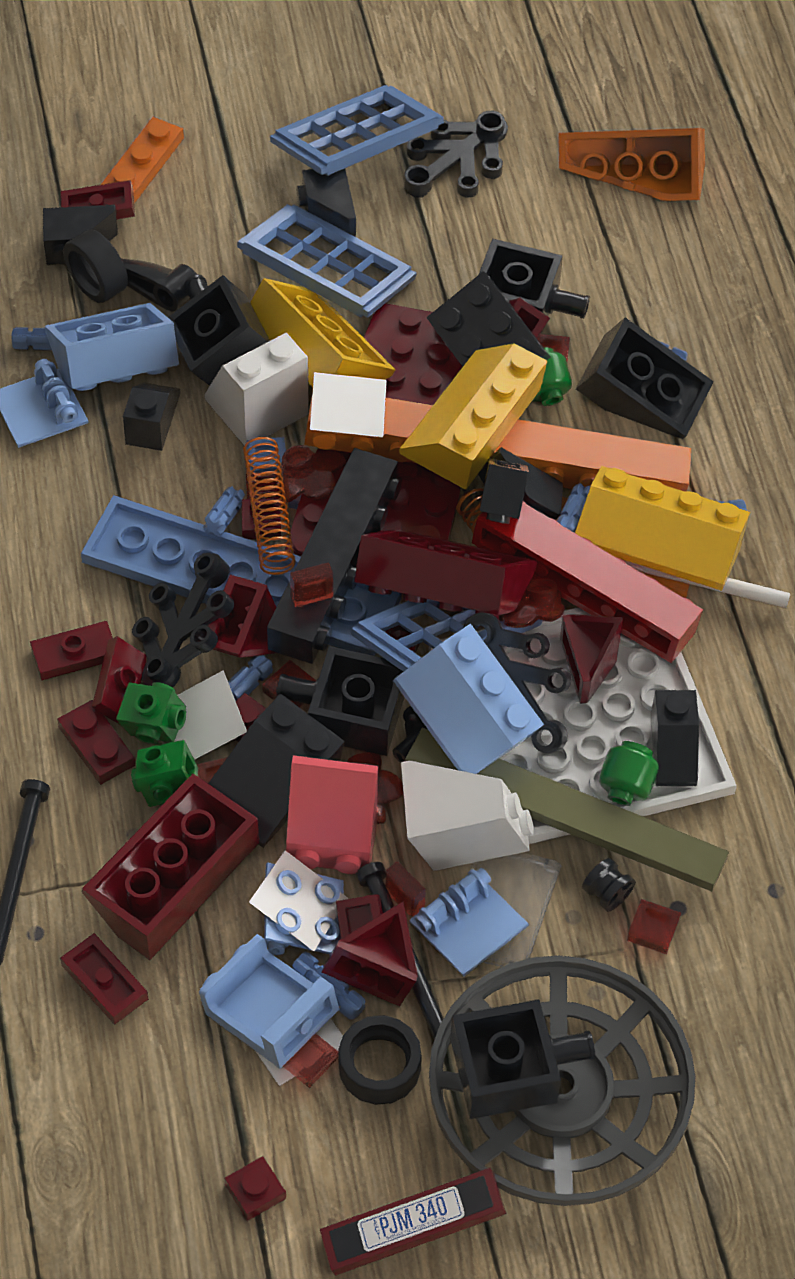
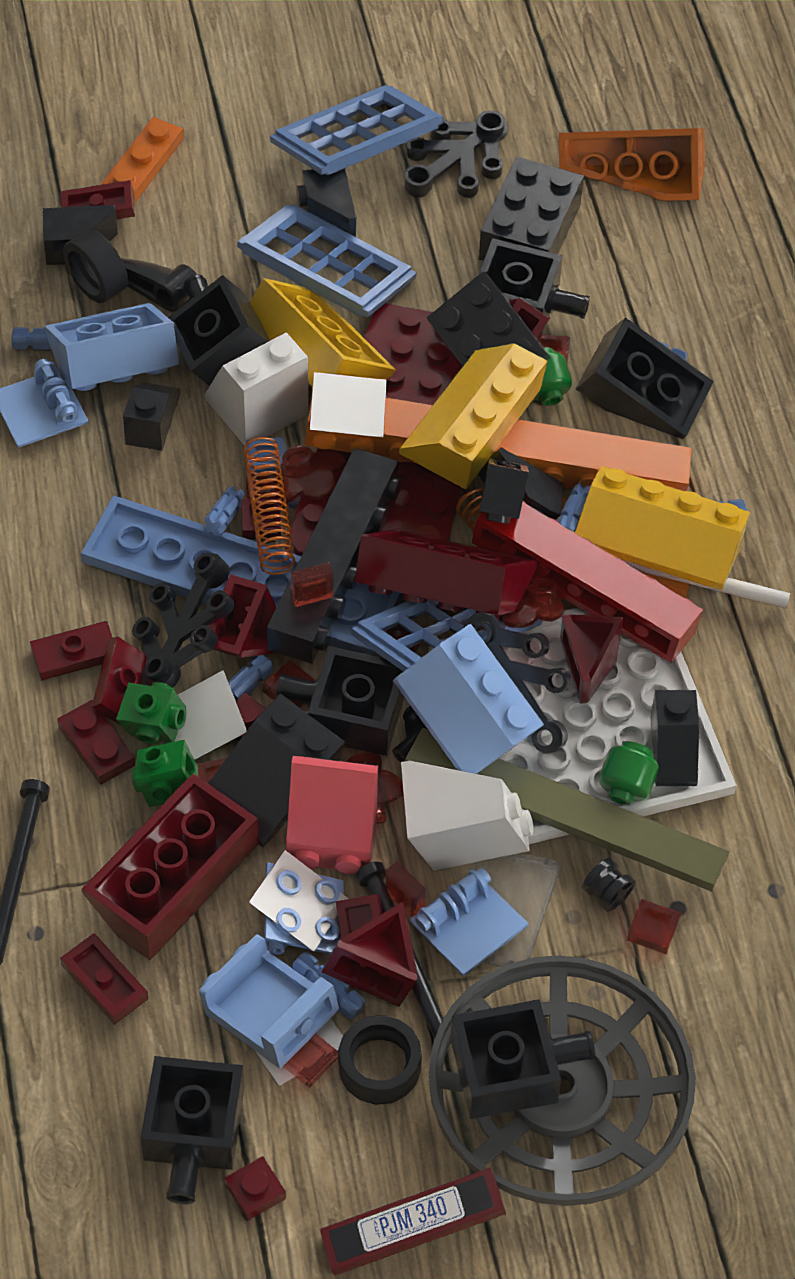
none -> black brick [141,1056,245,1204]
none -> black brick [479,156,584,261]

